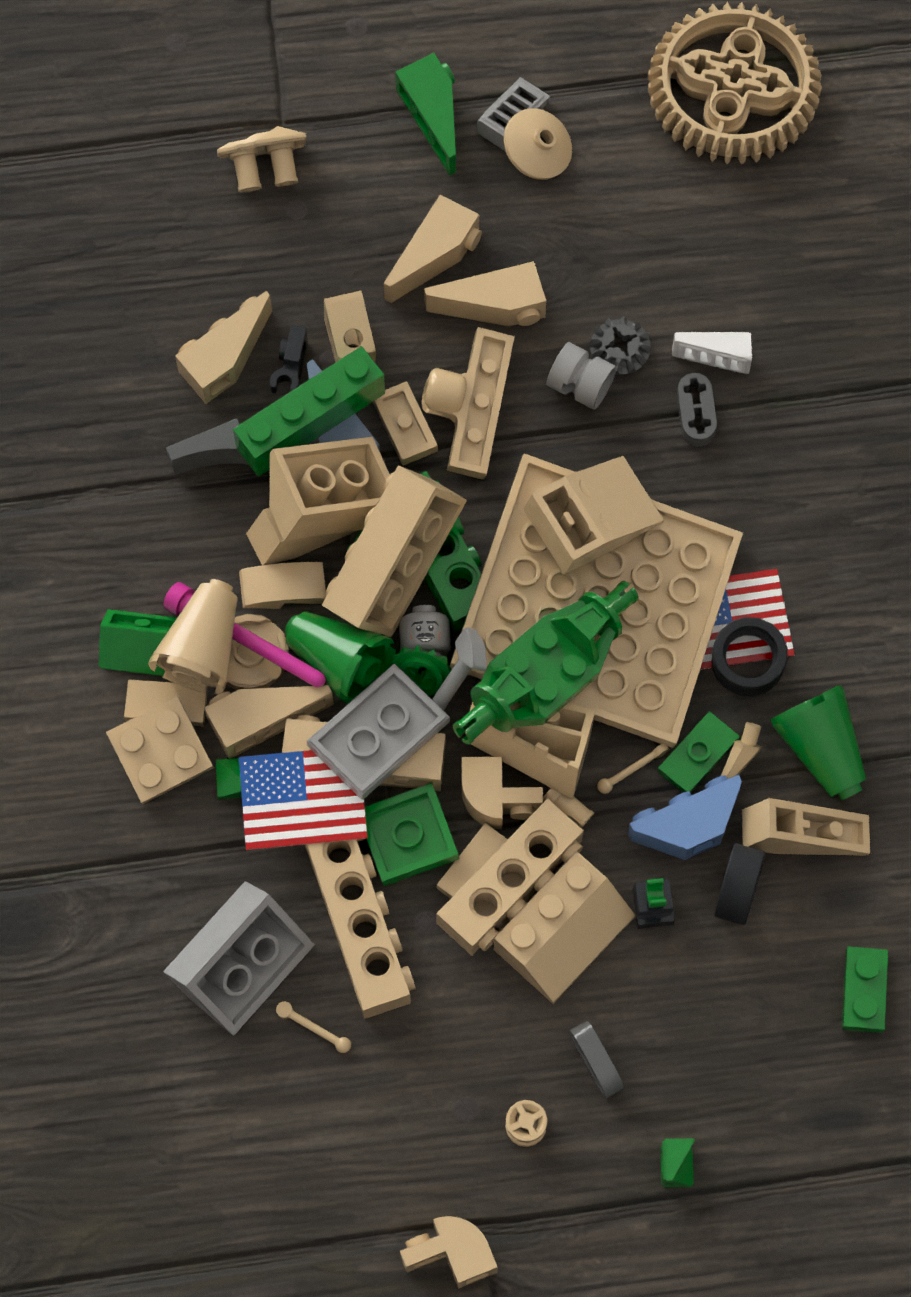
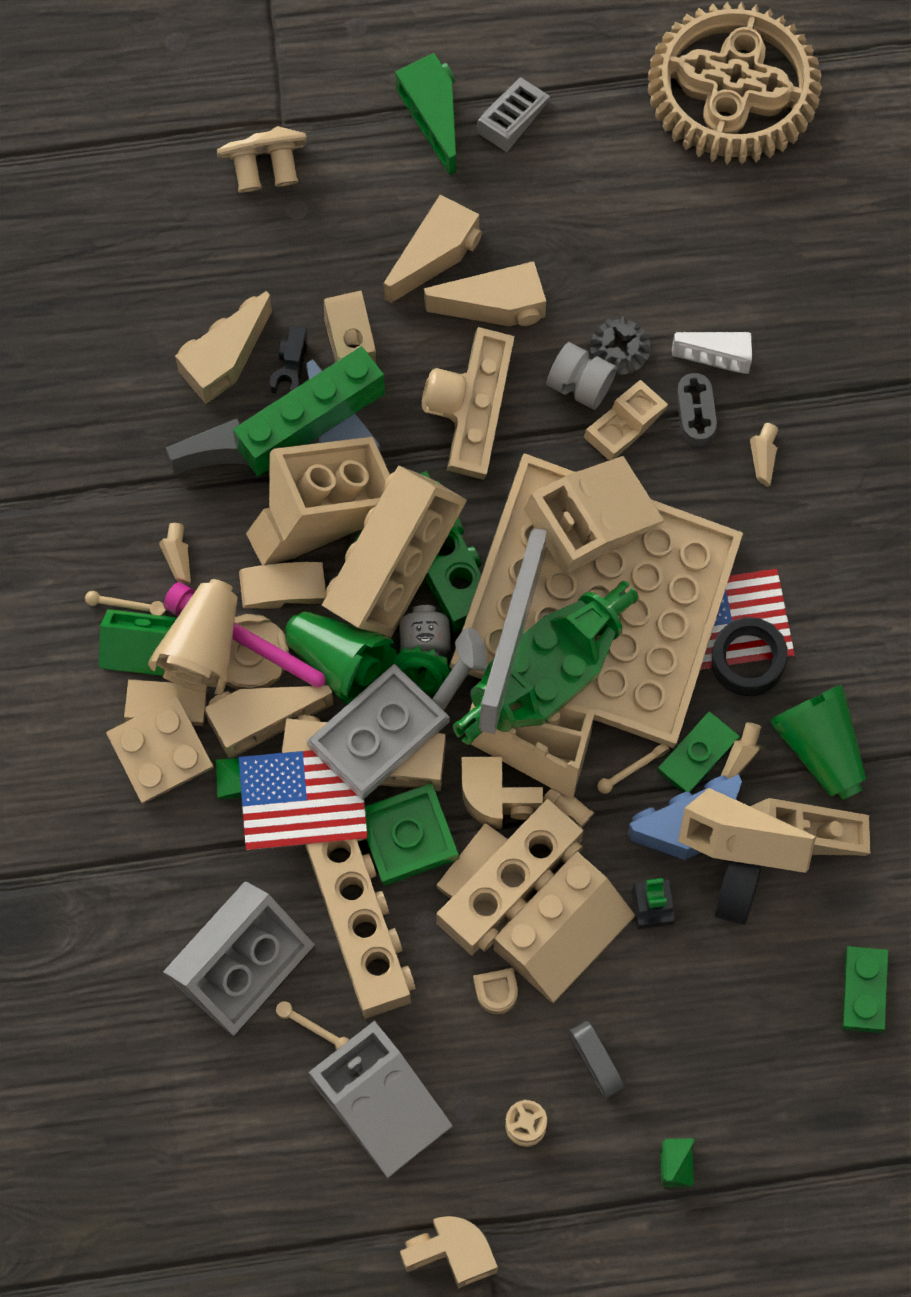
tan plate [373,381,438,466] -> none
tan dish [504,108,572,180] -> none
none -> tan hinge [85,591,166,616]
none -> tan bar [159,523,191,585]
none -> light grey slope [309,1021,453,1178]
none -> tan tile [473,968,518,1014]
none -> light grey tile [479,528,547,734]
none -> tan slope [584,380,668,460]
none -> tan slope [678,788,816,873]
none -> tan bar [750,423,778,487]

